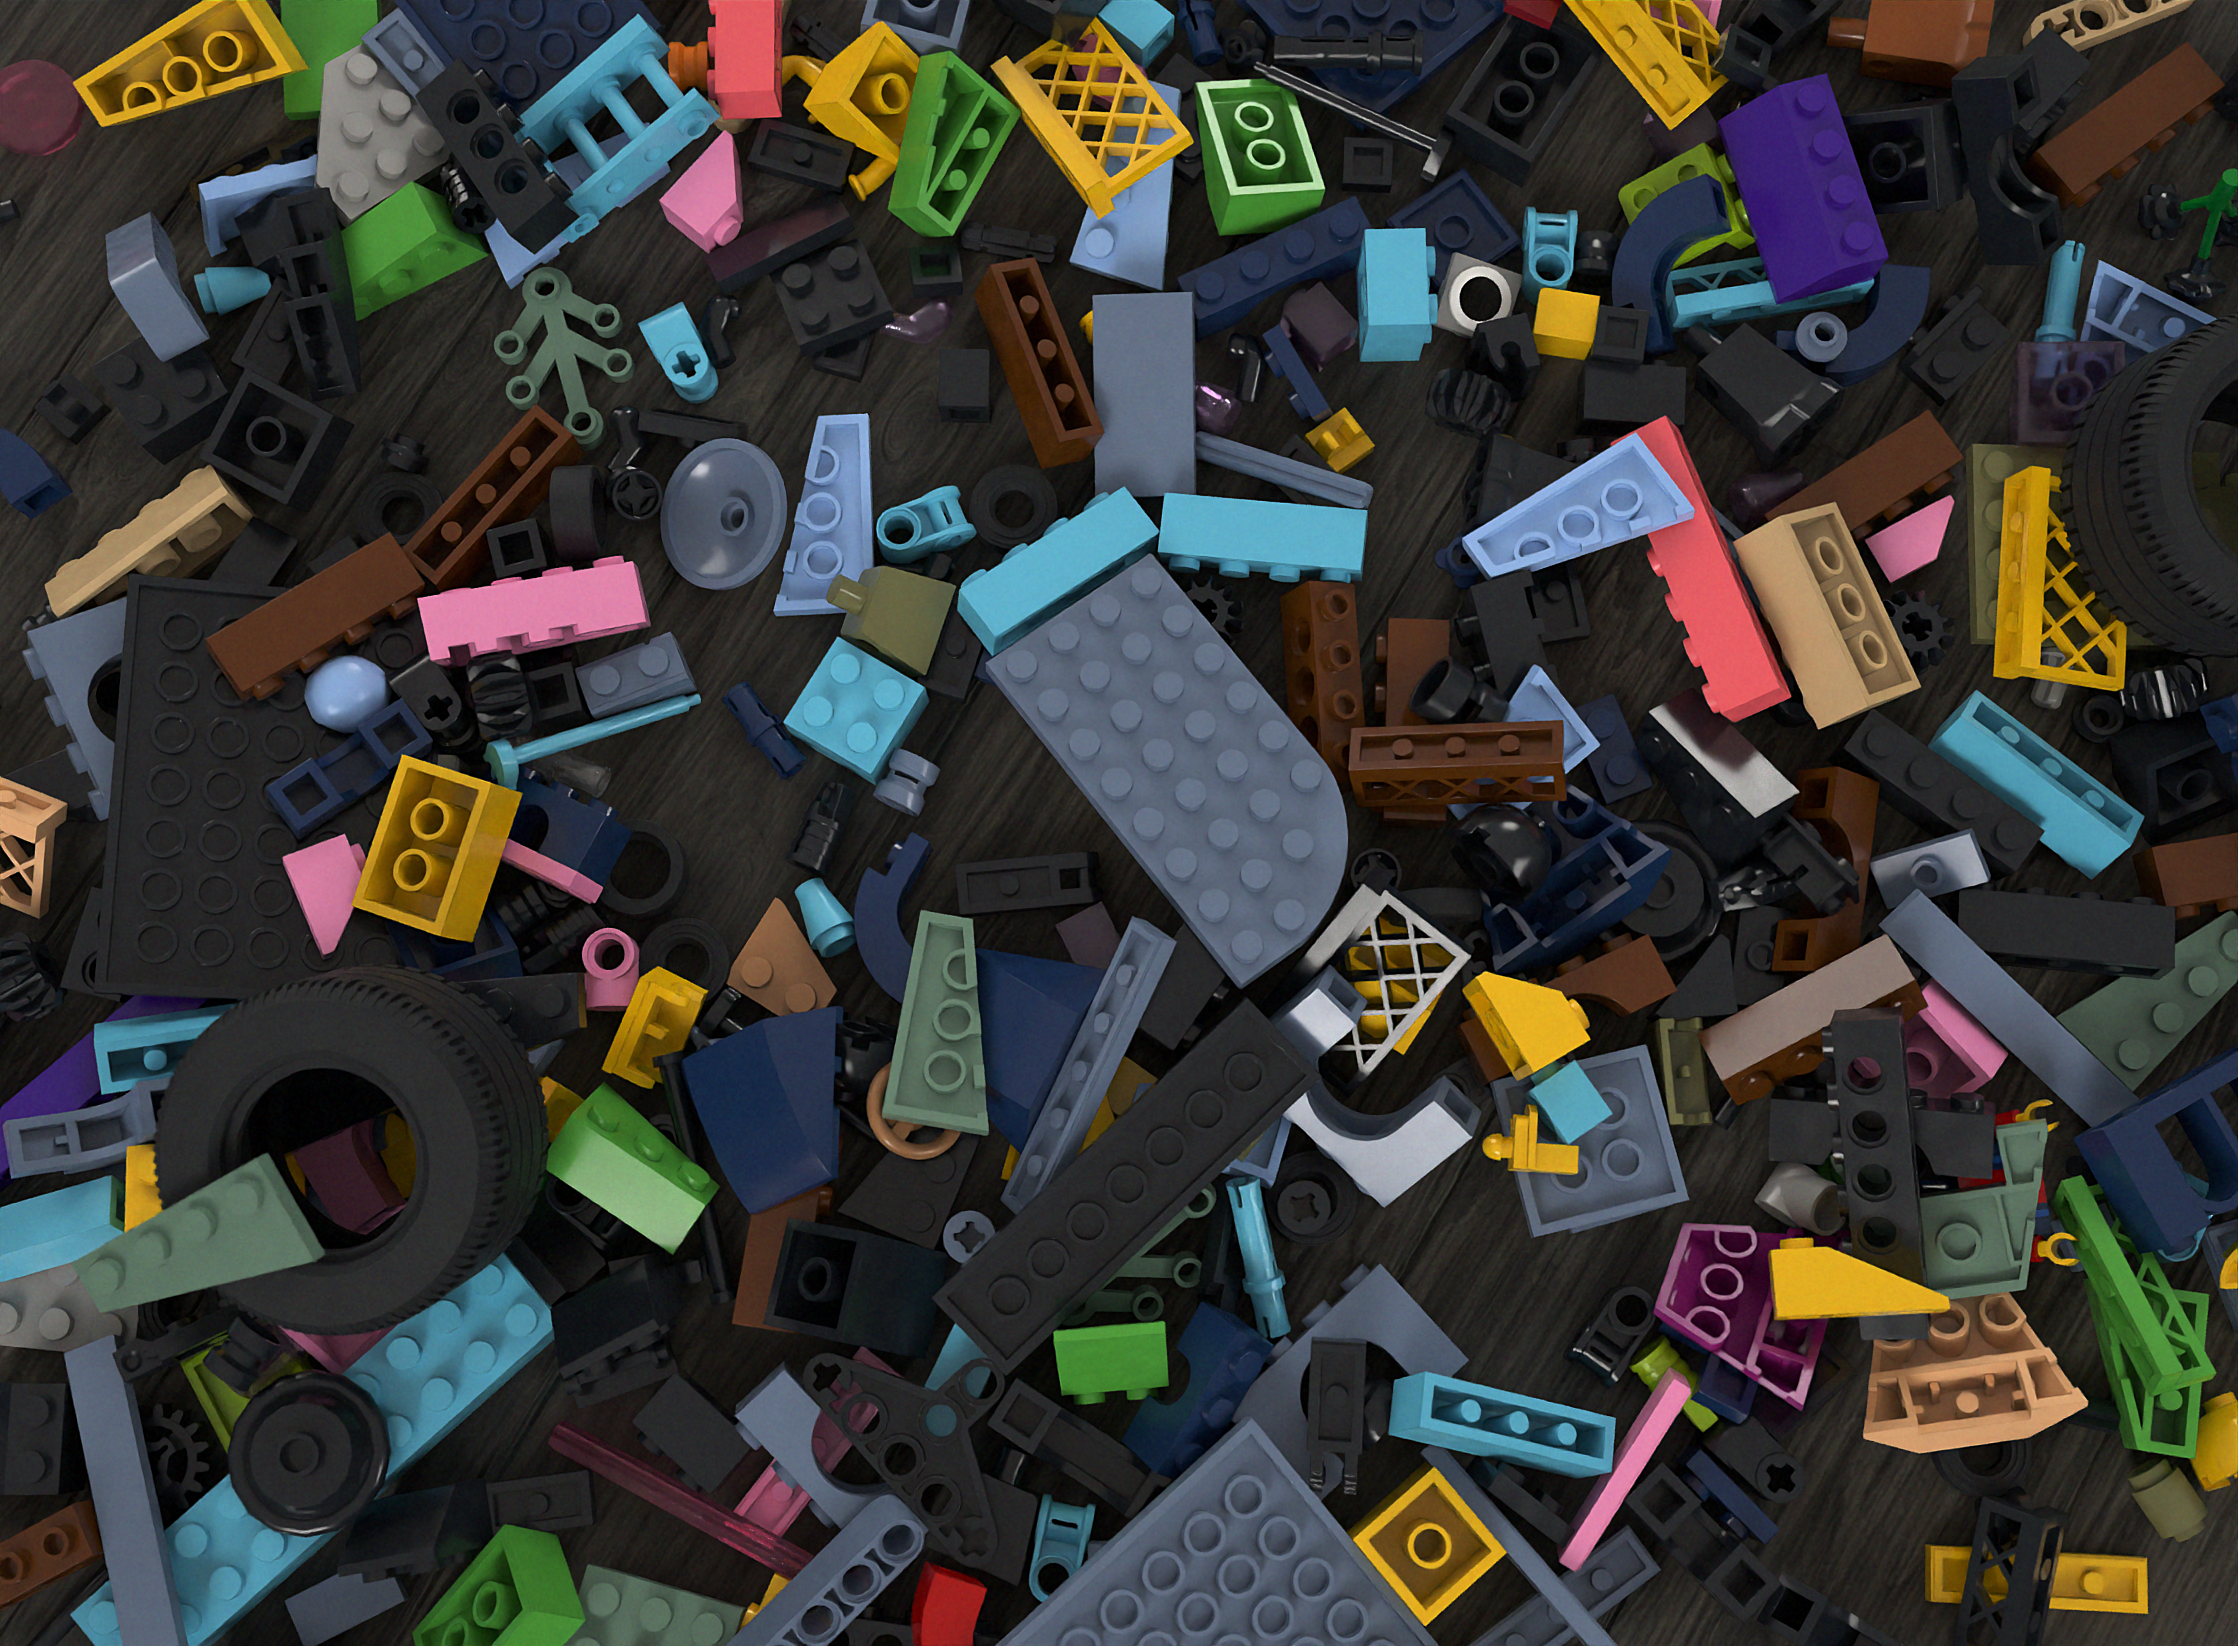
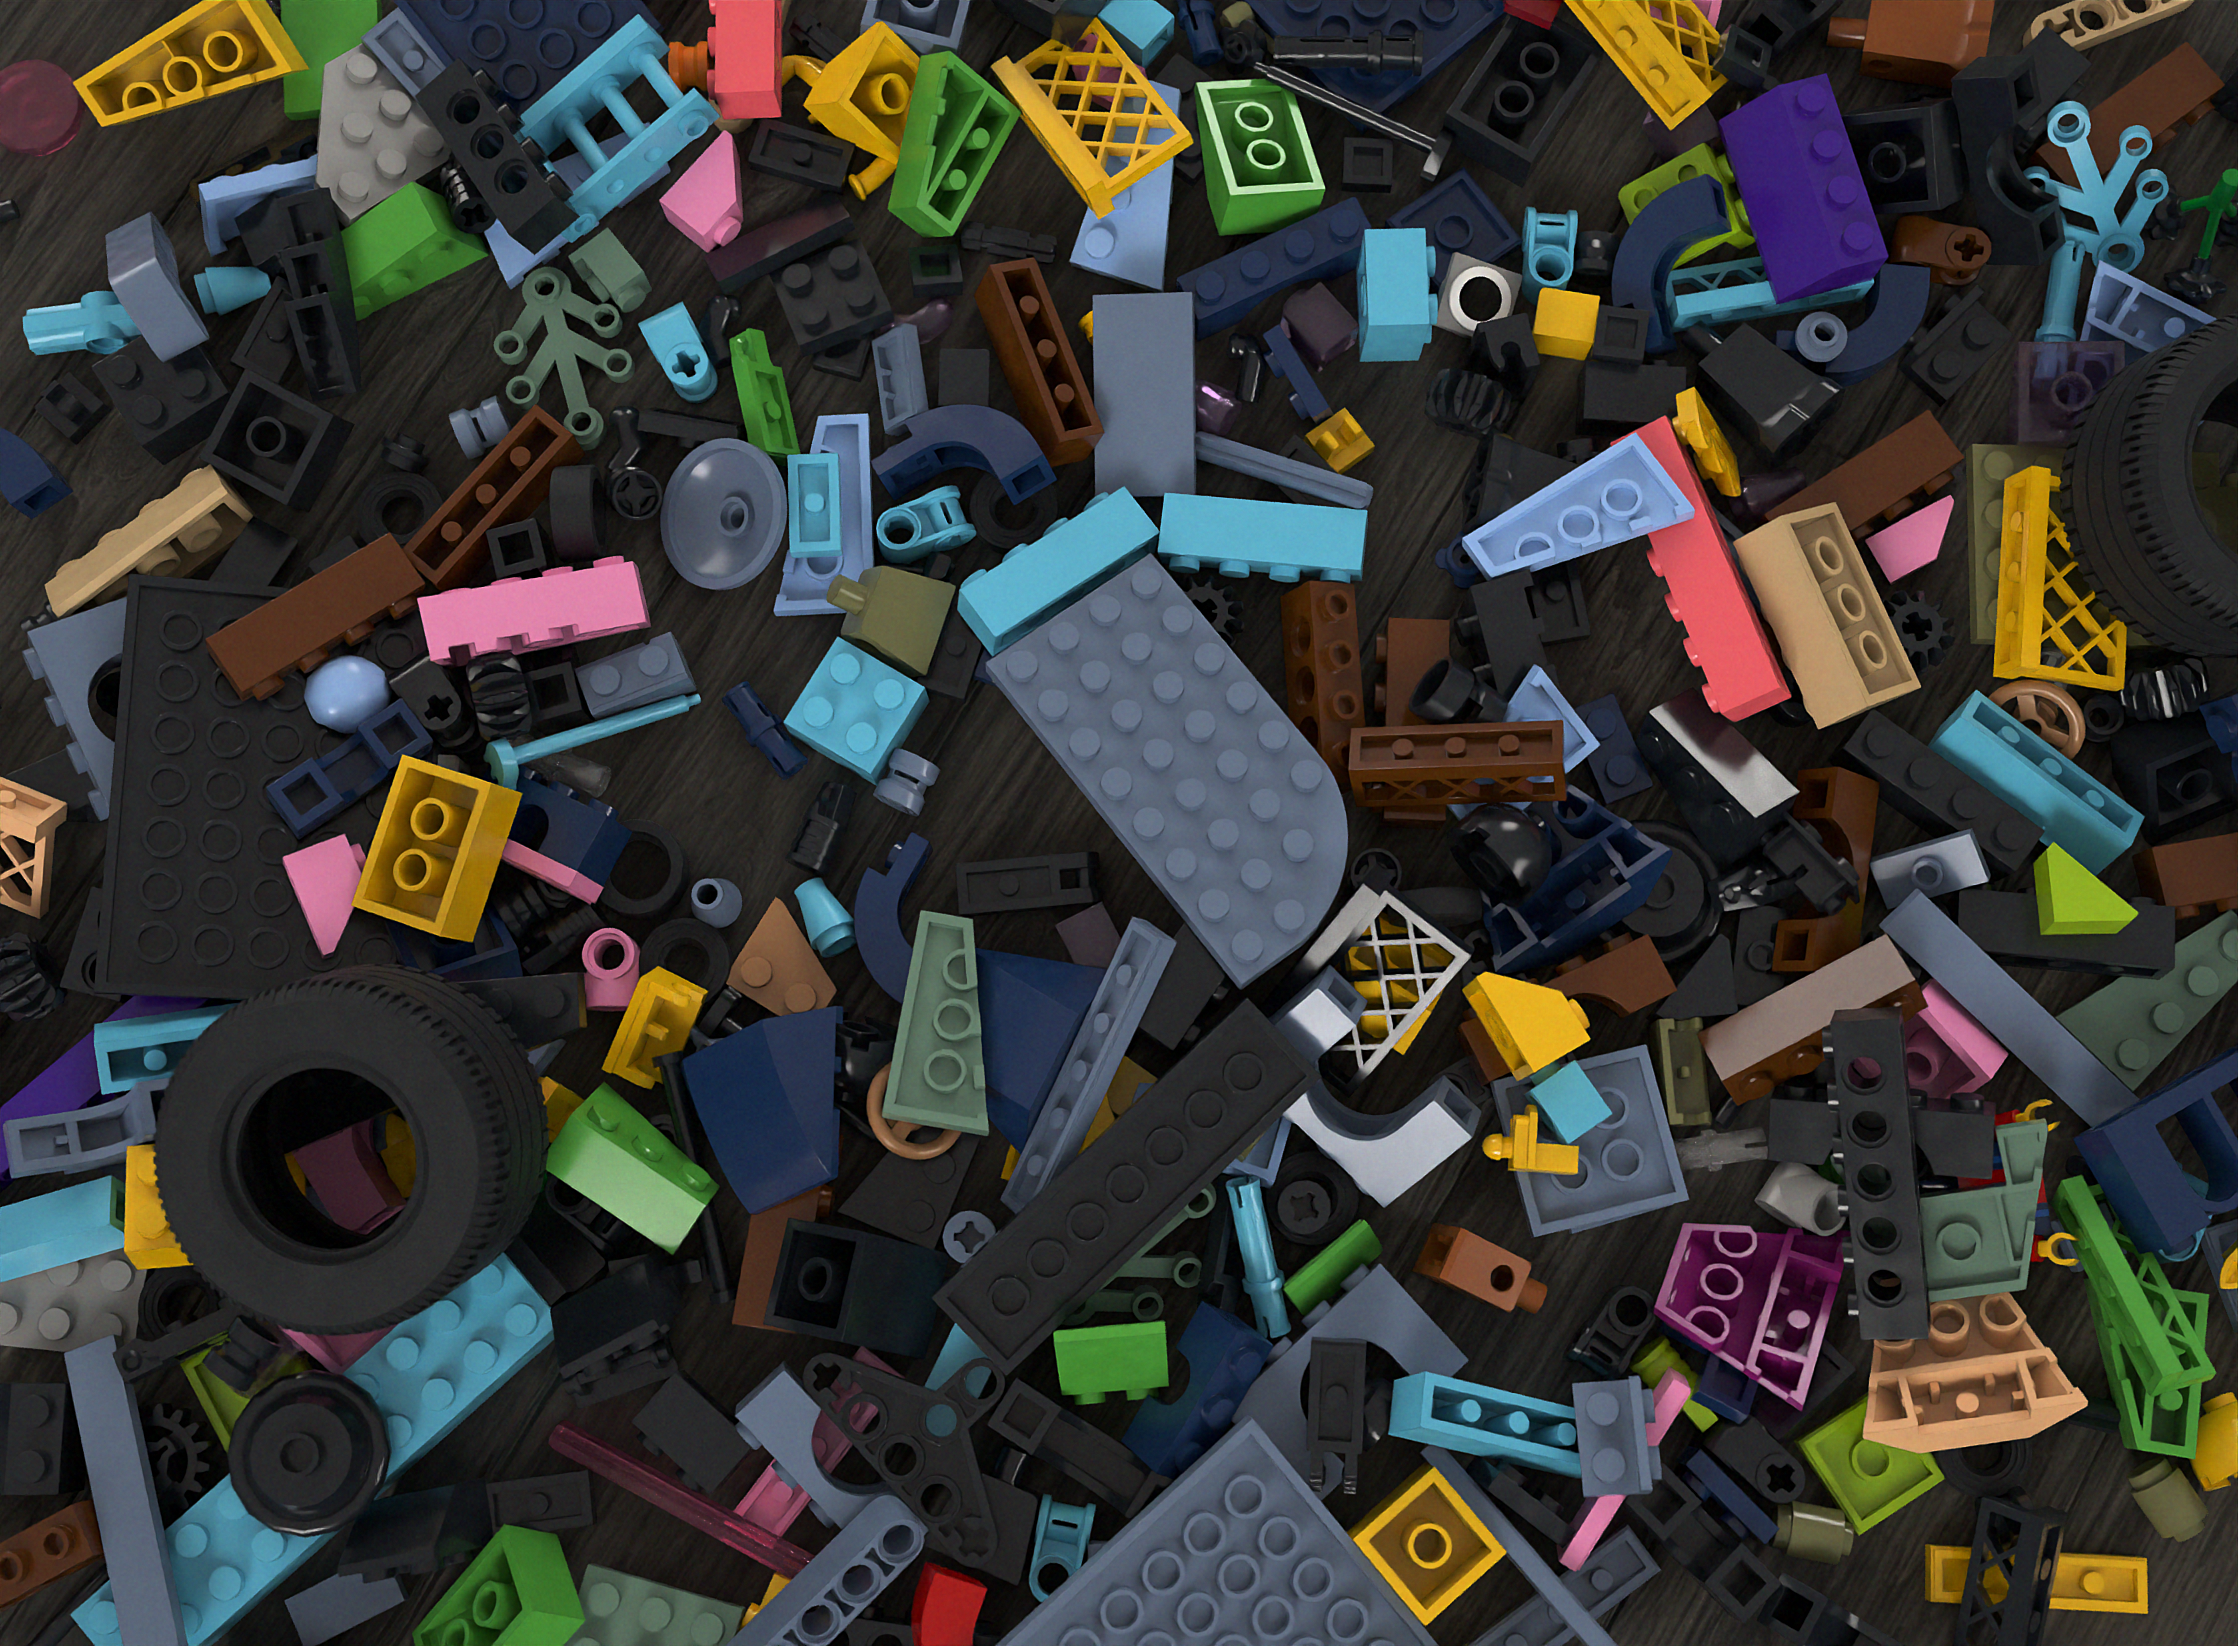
sand green wing [71,1153,326,1314] -> none
yellow slope [1768,1238,1950,1320] -> none
none -> medium azure piece [23,291,142,355]
none -> sand blue wheel [449,395,513,460]
none -> sand green brick [568,227,652,313]
none -> sand blue cone [691,878,742,929]
none -> bright green hinge [729,328,800,466]
none -> medium azure plate [787,453,843,558]
none -> dark blue arch [870,404,1057,506]
none -> sand blue plate [872,323,929,436]
none -> olive hand [1220,1,1275,56]
none -> bright green slope [1282,1219,1383,1316]
none -> dark orange torso [1412,1223,1547,1314]
none -> sand blue bracket [1572,1376,1662,1498]
none -> yellow plate [1672,387,1741,497]
none -> clear pin [1673,1126,1768,1172]
none -> olive brick [1769,1501,1854,1565]
none -> lime tile [1794,1391,1946,1535]
none -> reddish brown piece [1887,215,1991,288]
none -> medium nougat piece [1988,679,2086,760]
none -> medium azure plant [2023,101,2169,273]
none -> lime slope [2033,842,2139,935]

